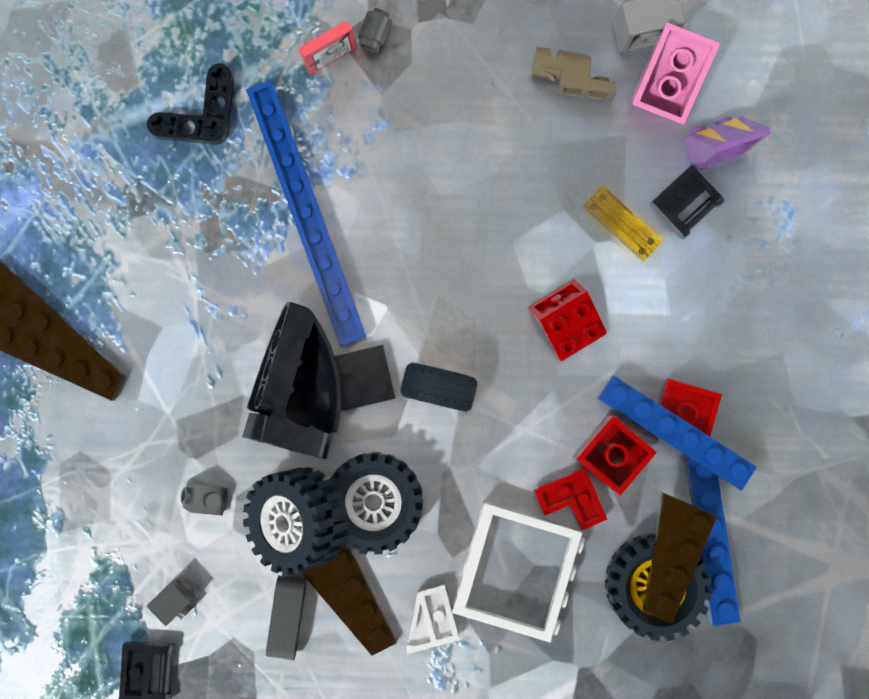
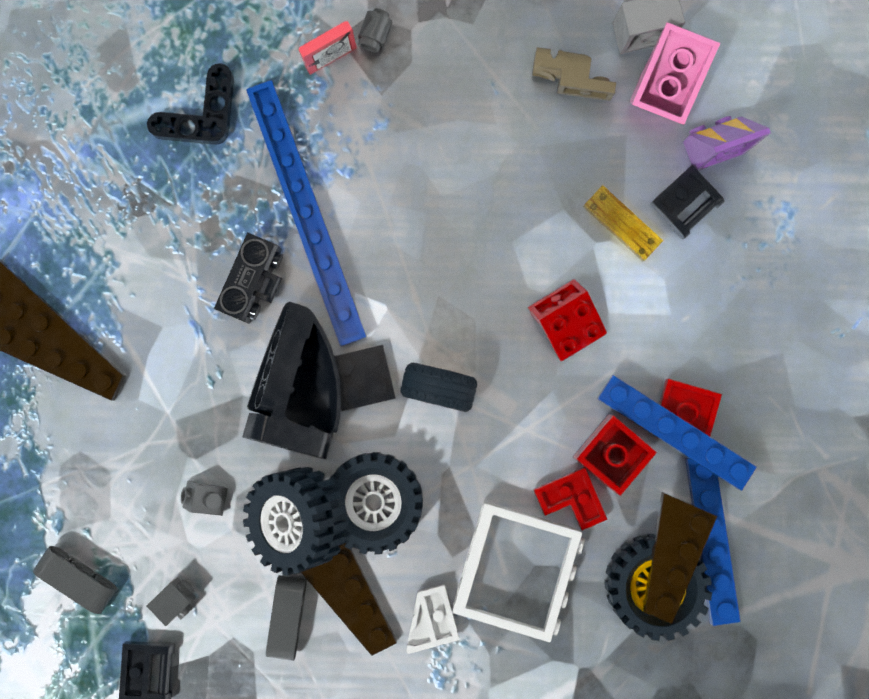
none -> dark grey beam [33,546,117,614]
none -> black piece [214,232,283,324]

